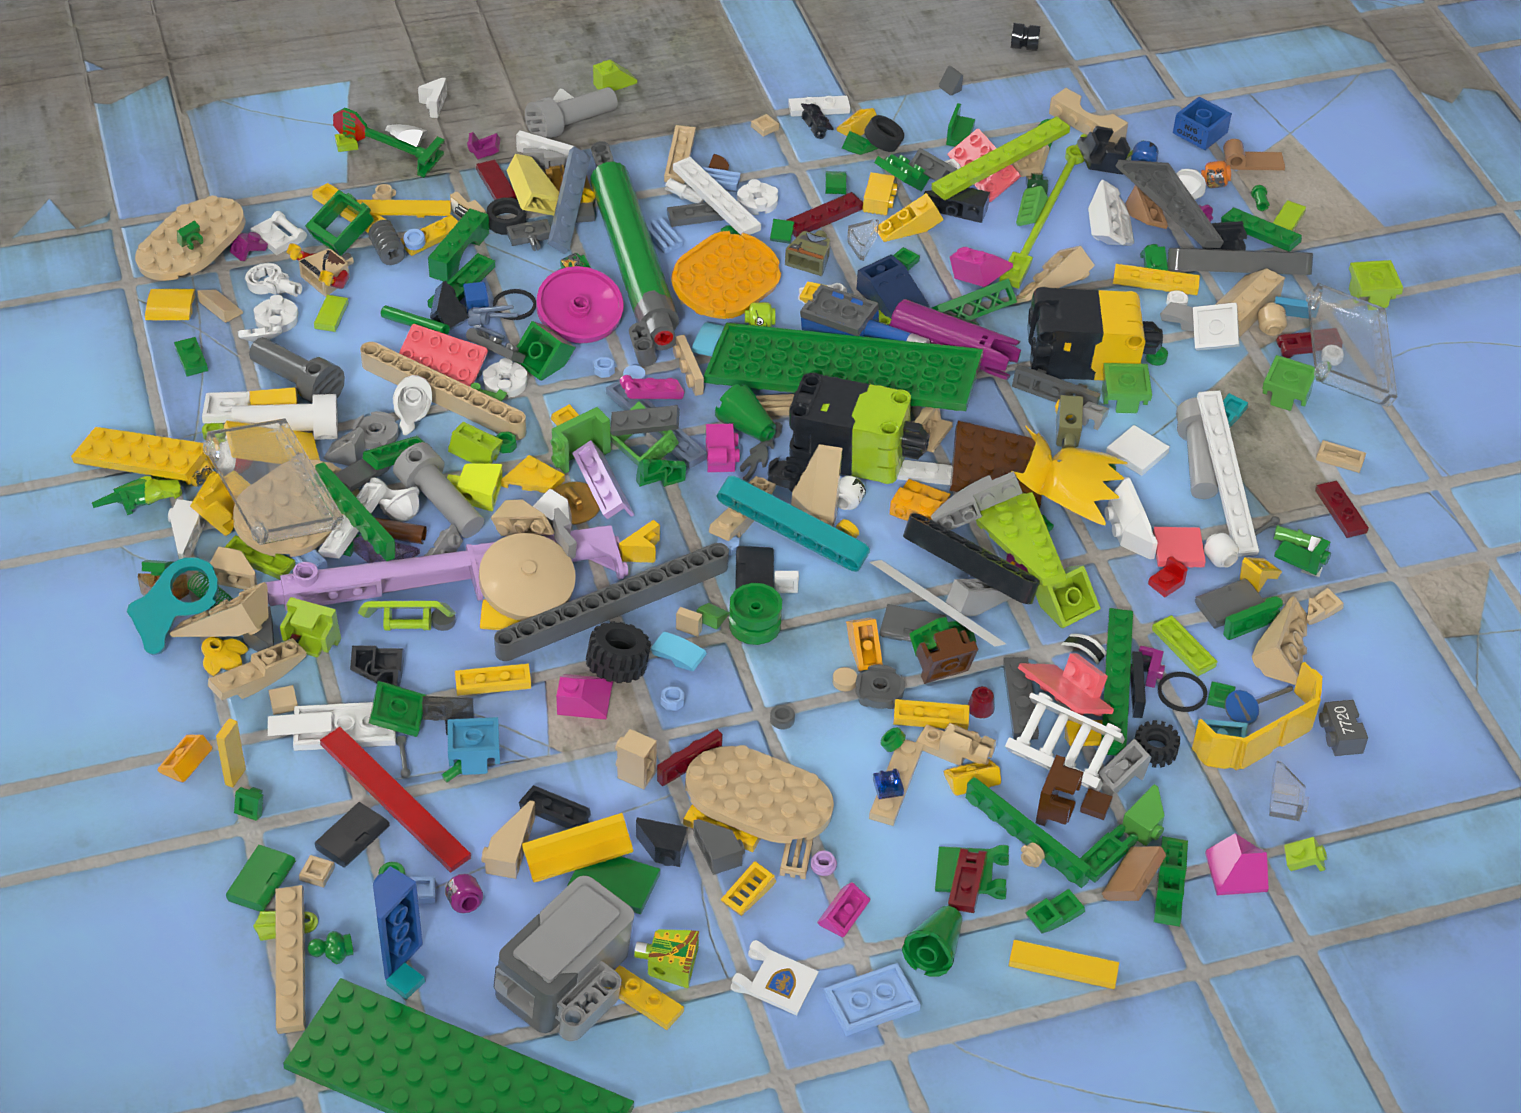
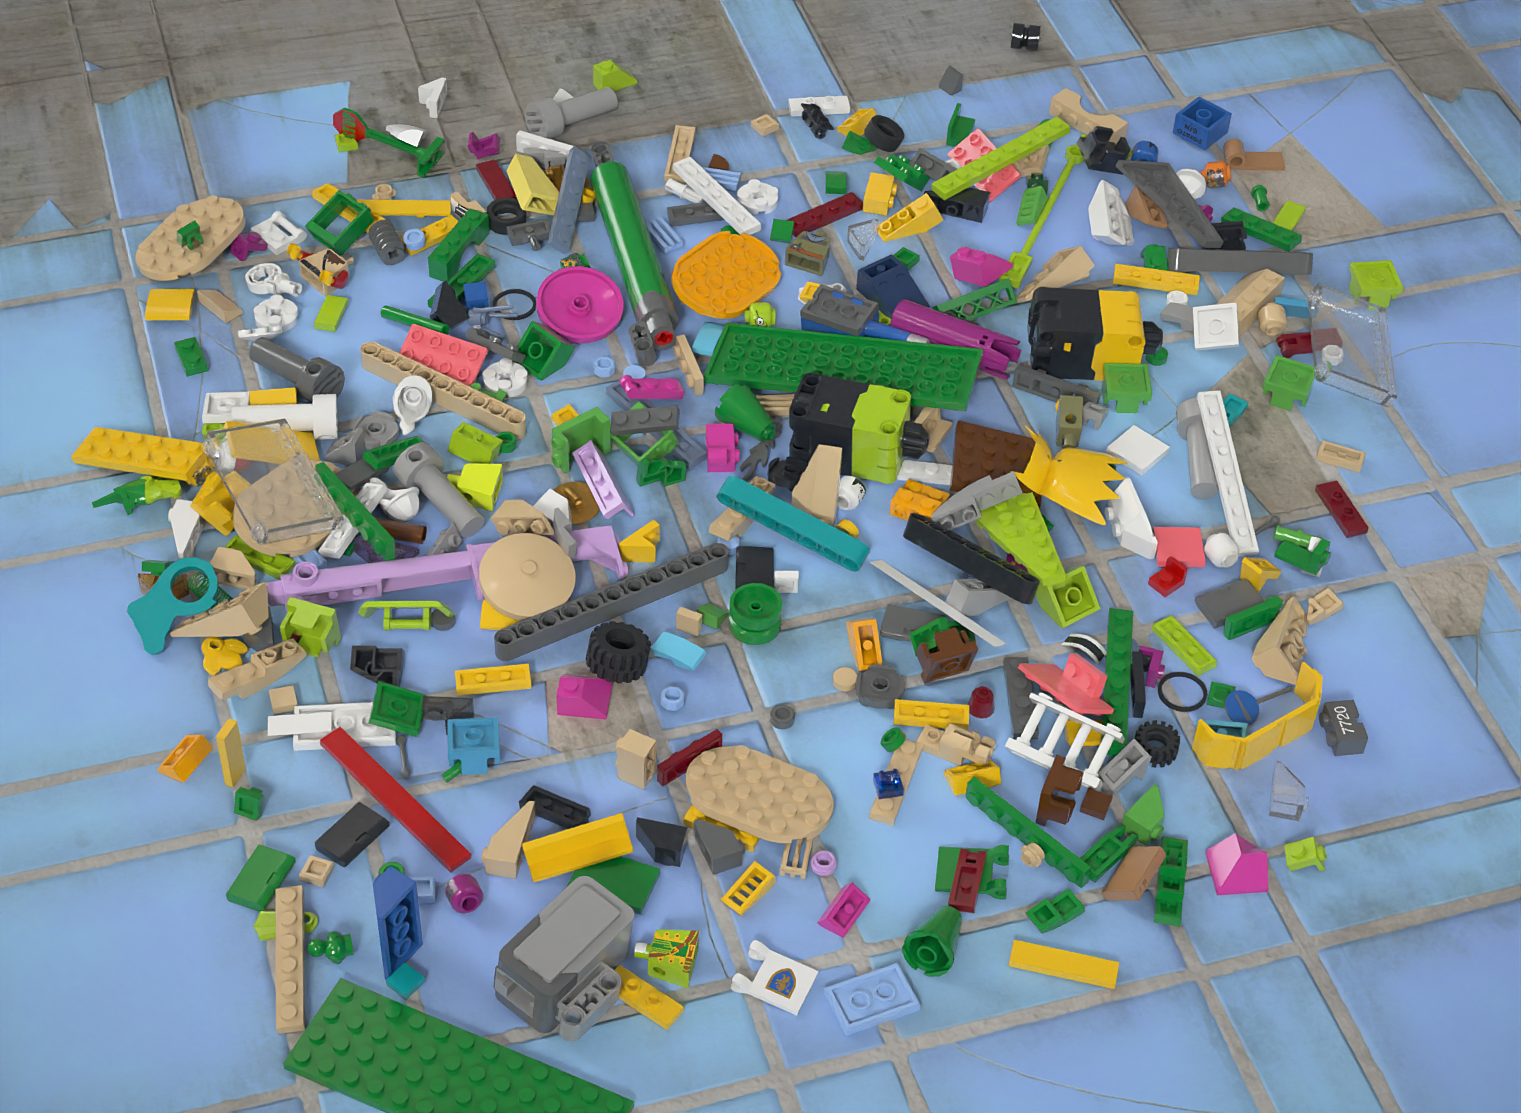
yellow wing [501,455,565,493] -> none

